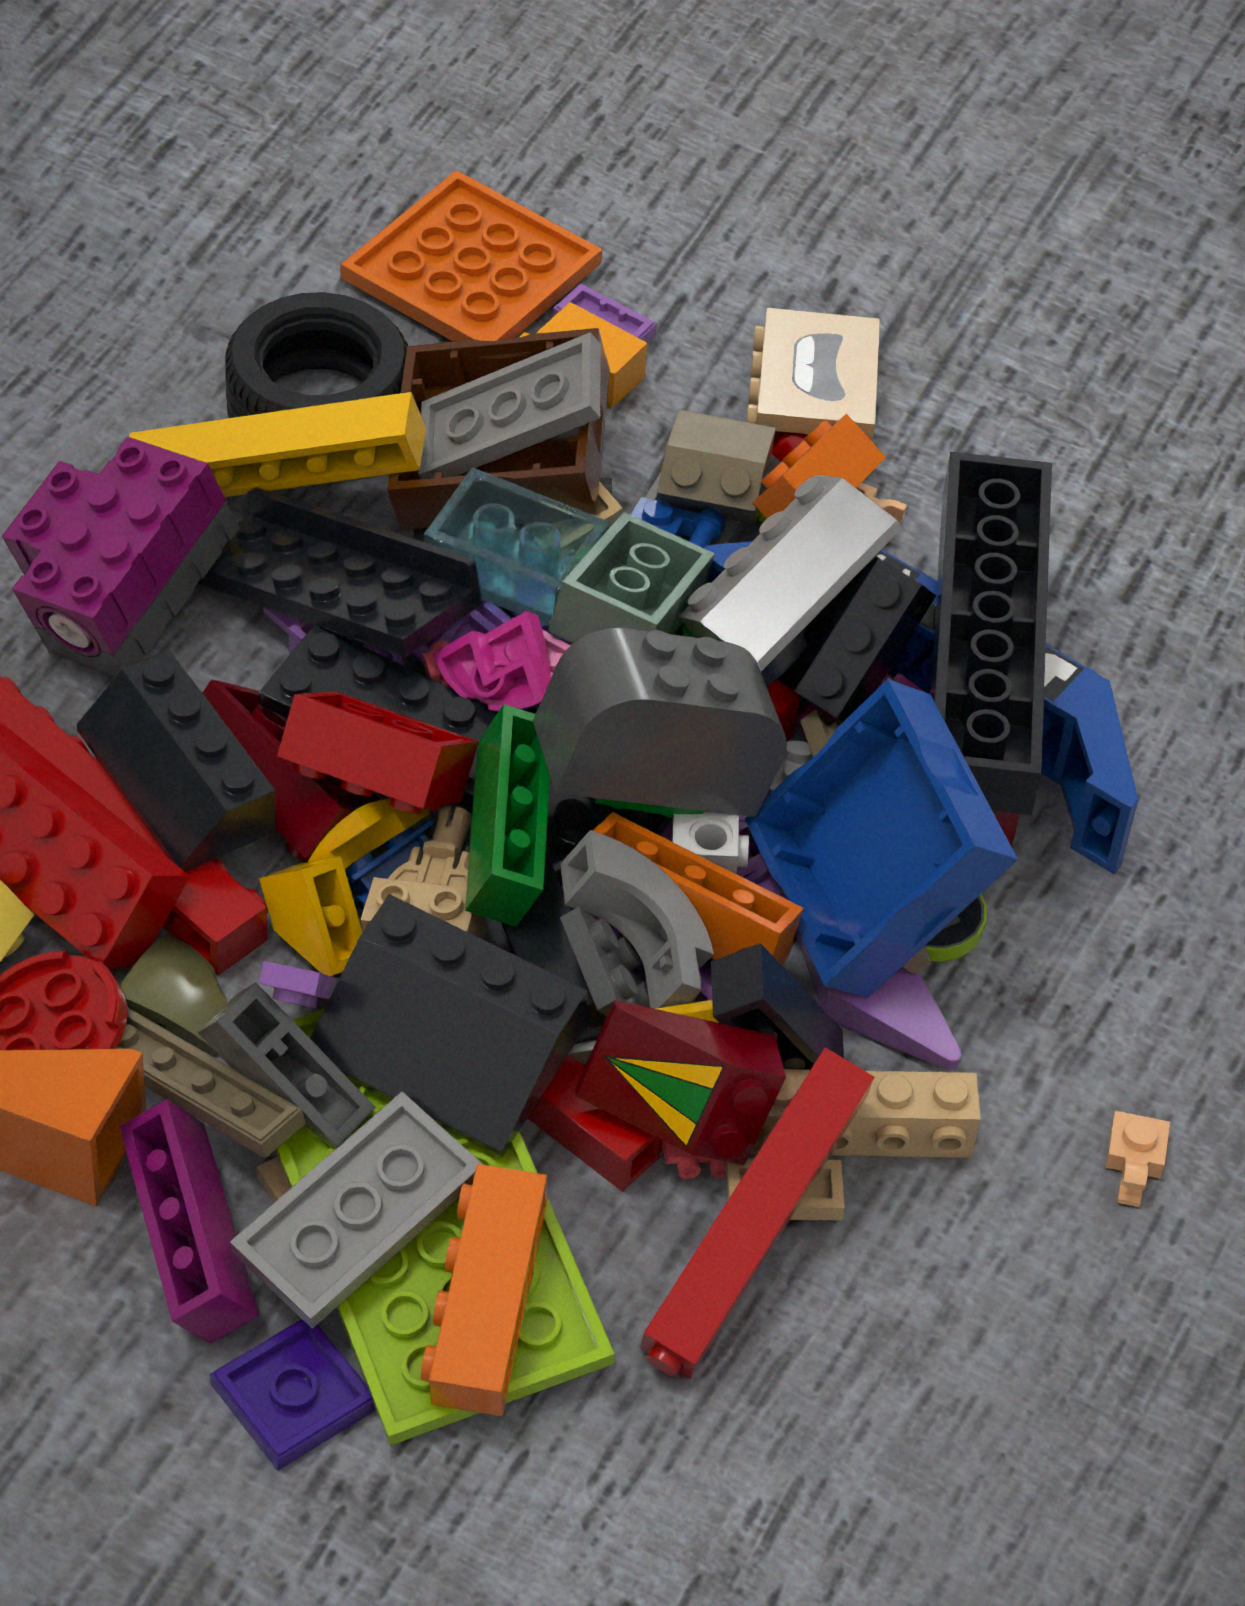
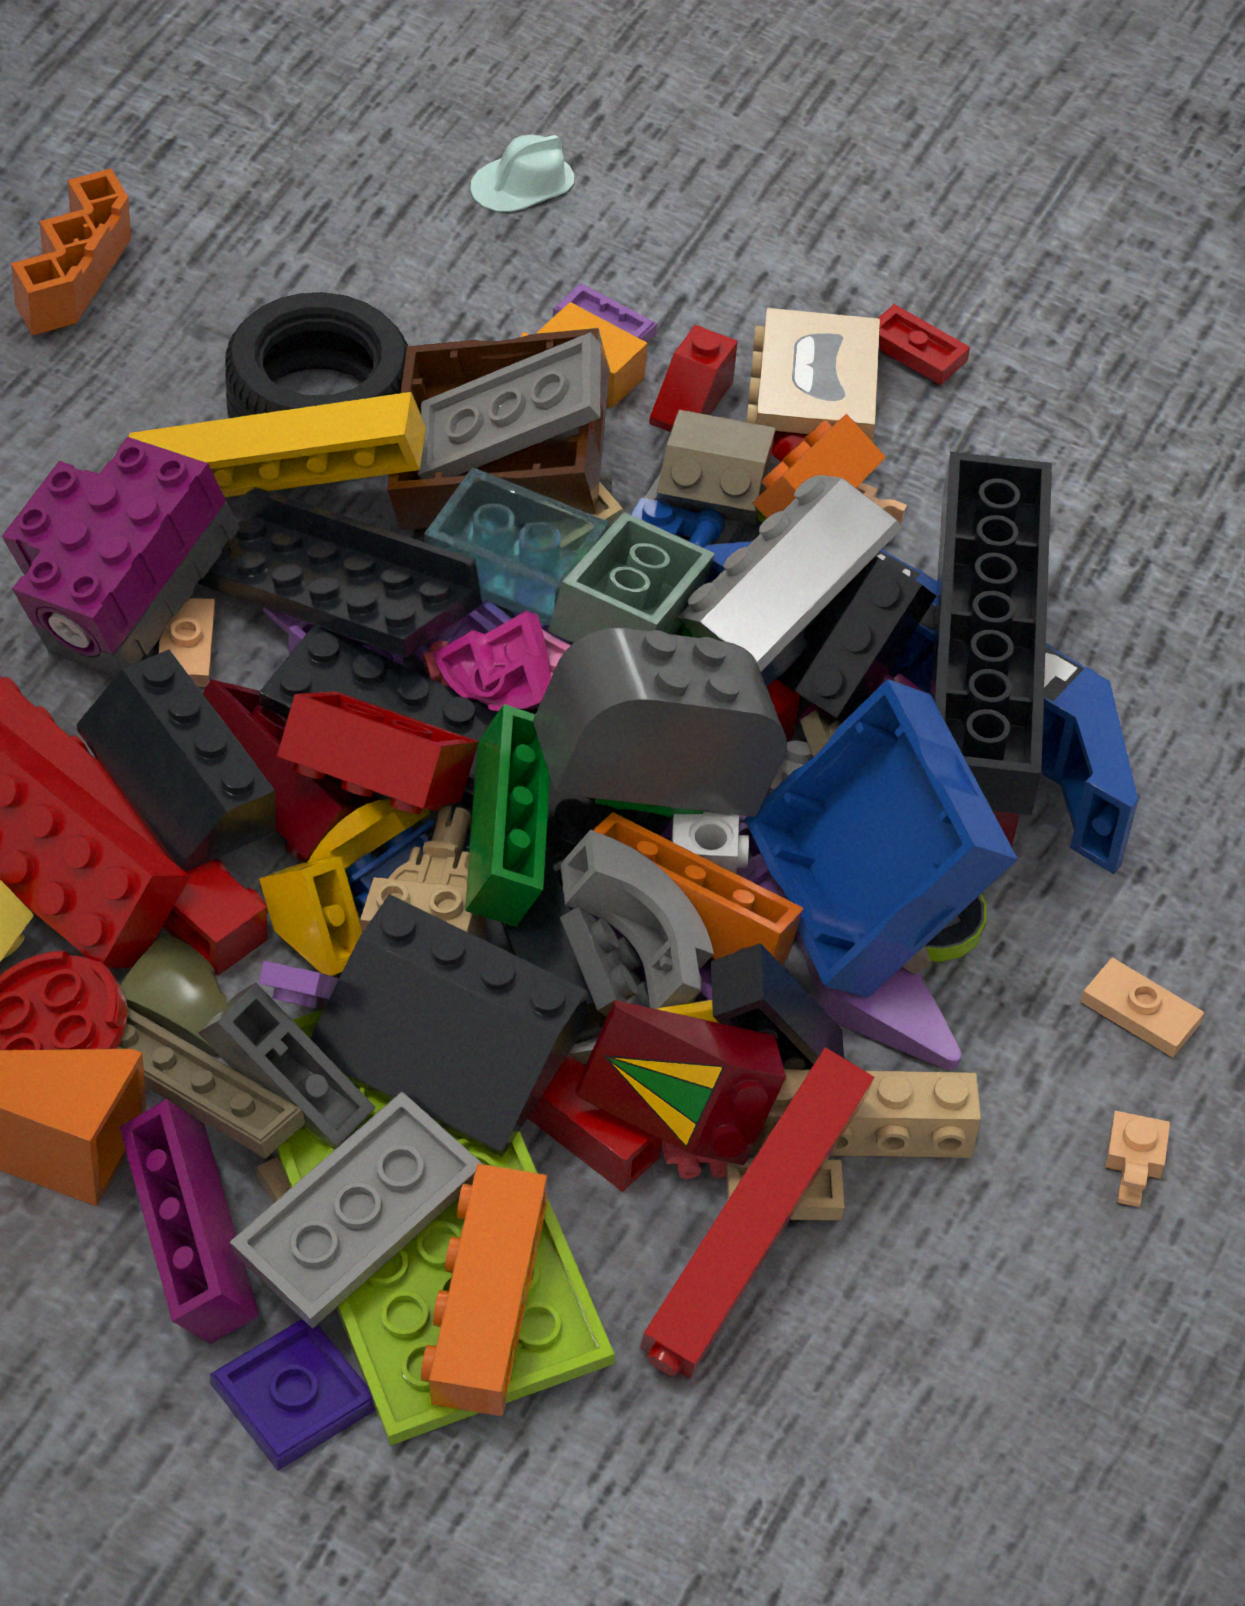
orange plate [340,170,602,342] -> none
none -> orange brick [11,168,131,336]
none -> light nougat plate [159,598,215,687]
none -> light aqua piece [470,134,574,212]
none -> red slope [649,324,738,432]
none -> red plate [878,304,970,385]
none -> light nougat plate [1081,957,1205,1058]

